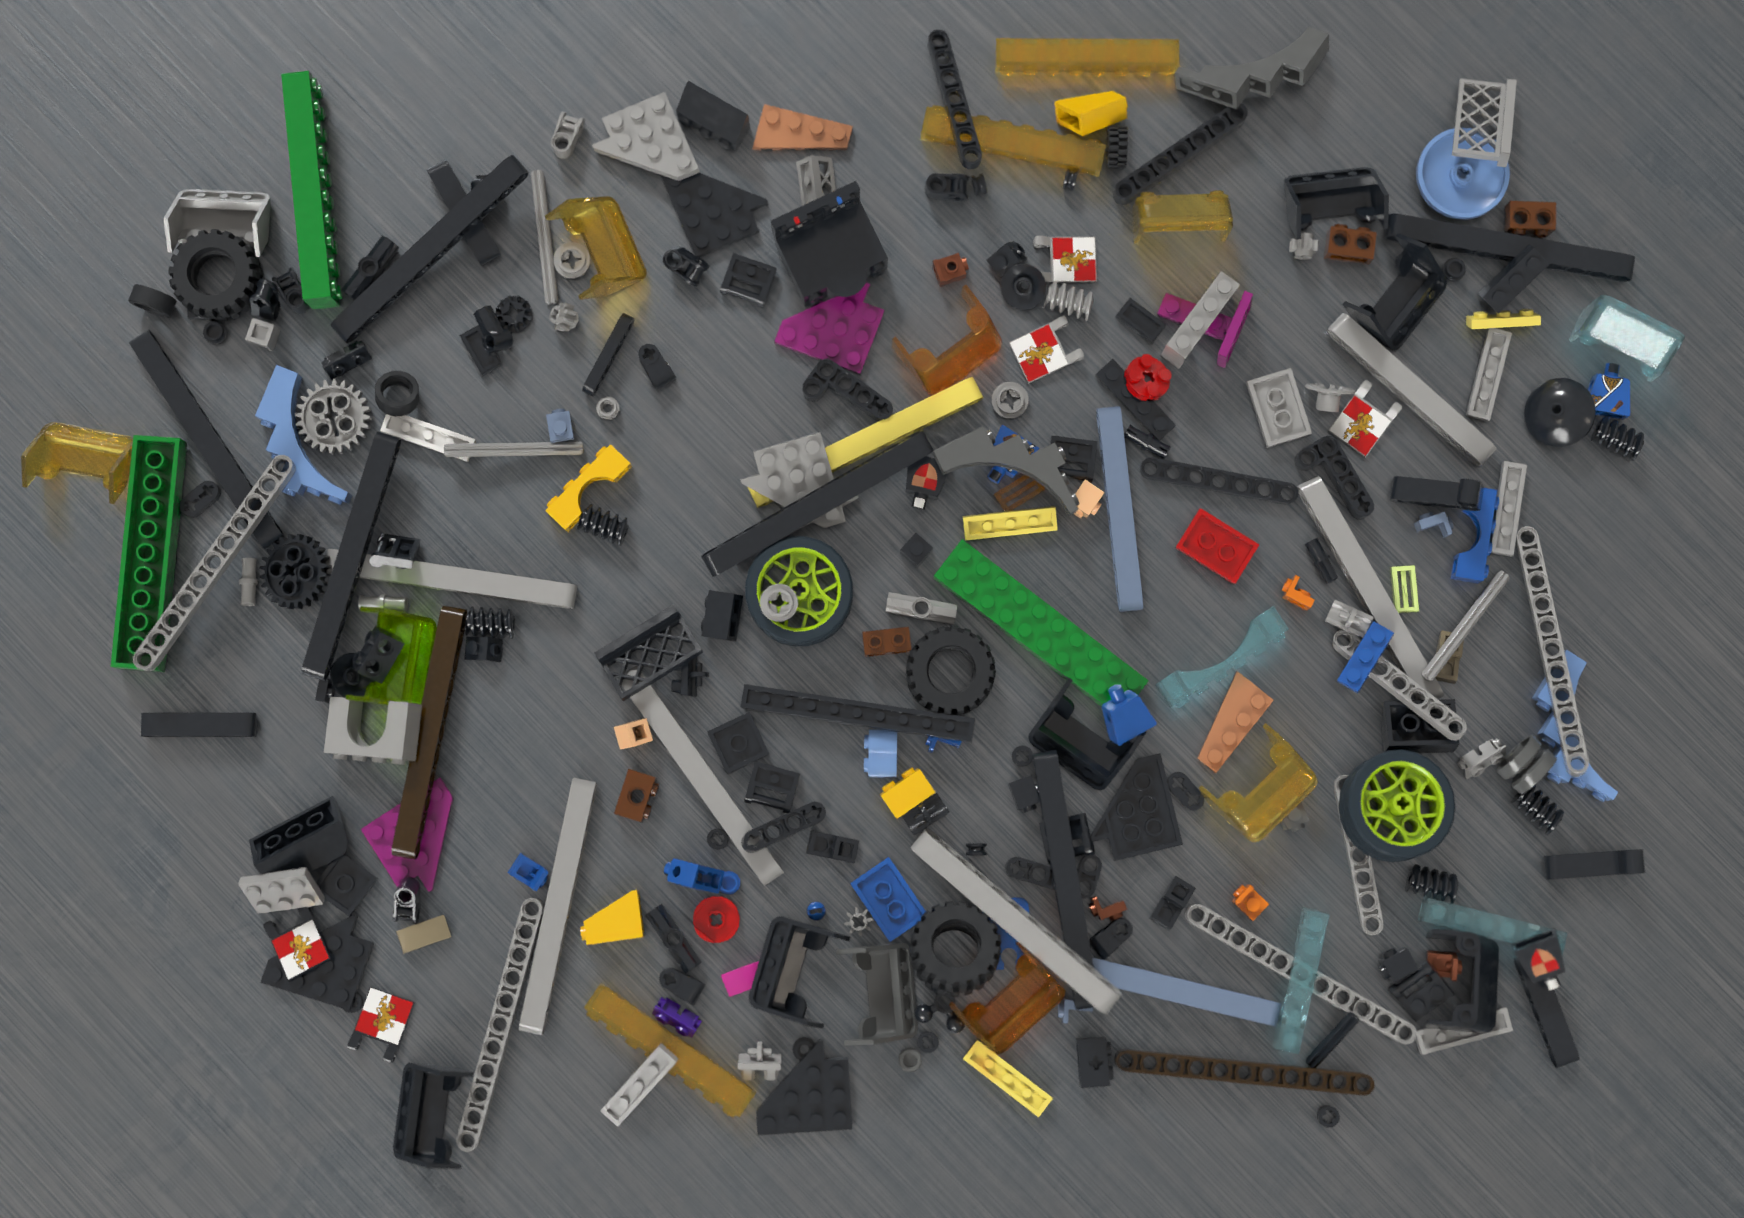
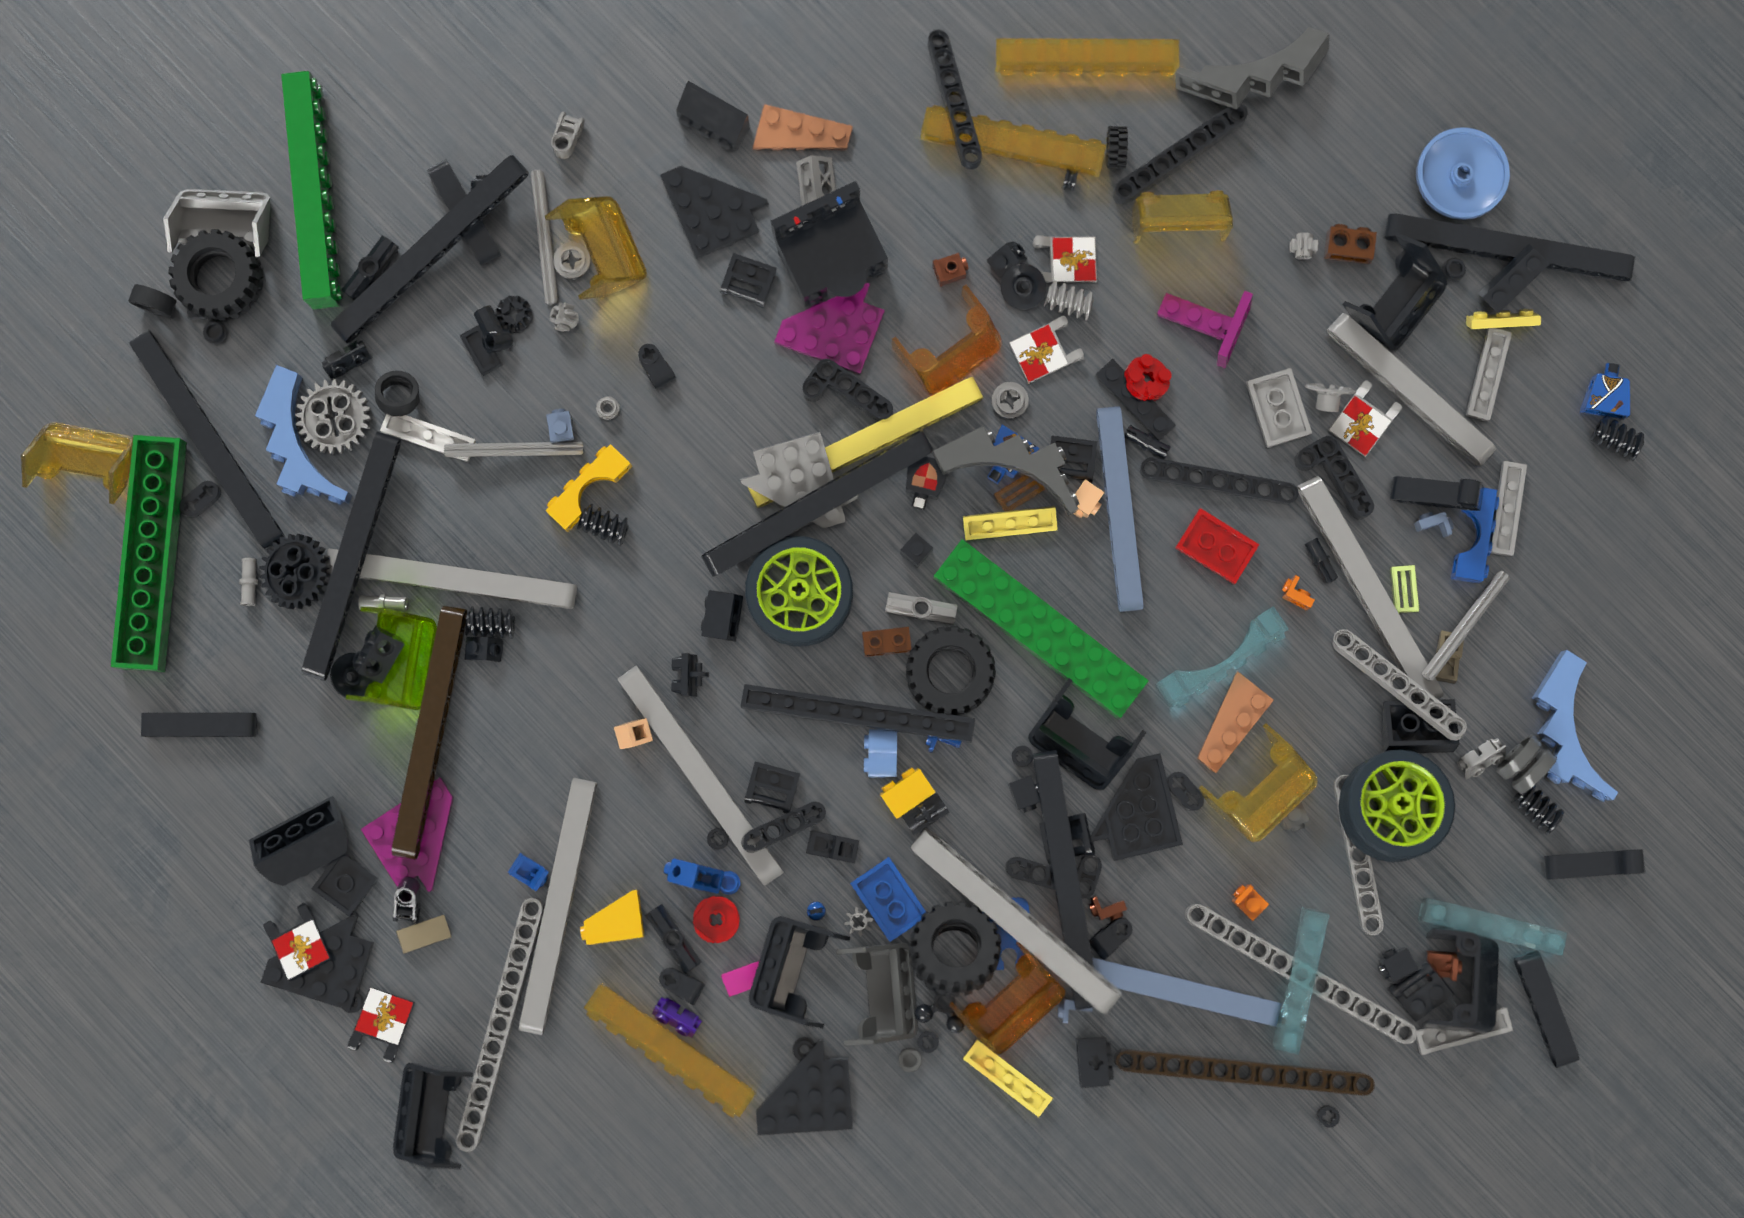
light grey beam [133,455,296,671] -> none
light grey plate [238,868,325,914] -> none
light grey panel [245,318,281,351] -> none
black piece [250,279,280,321] -> none
black piece [272,267,310,314] -> none
black plate [315,678,335,703] -> none
light grey arch [324,697,422,765] -> none
black plate [369,534,420,569] -> none
black beam [582,313,635,397] -> none
light grey wing [592,92,700,181] -> none
black fence [594,604,703,701] -> none
light grey plate [600,1043,679,1127] -> none
reddish brown brick [614,769,659,823] -> none
black piece [663,246,710,287] -> none
black plate [707,712,769,774] -> none
light grey hips [738,1041,782,1080] -> none
light grey gear [760,584,798,622] -> none
black piece [924,173,969,202] -> none
black bush [966,843,987,856] -> none
black bush [971,173,987,196] -> none
yellow slope [1054,91,1128,136] -> none
blue torso [1102,684,1157,746] -> none
black tile [1116,298,1166,344] -> none
black slope [1149,876,1196,931] -> none
light grey arch [1160,271,1240,369] -> none
black windscreen [1284,167,1389,240] -> none
black axle [1306,1012,1359,1068] -> none
light grey hips [1325,600,1374,639] -> none
blue plate [1337,621,1394,693] -> none
black piece [1405,864,1458,904] -> none
light grey fence [1452,79,1517,167] -> none
reddish brown brick [1504,201,1556,238] -> none
black torso [1512,928,1565,990] -> none
light grey beam [1516,526,1589,777] -> none
black dish [1524,378,1596,447] -> none
clear light blue windscreen [1568,295,1685,382] -> none

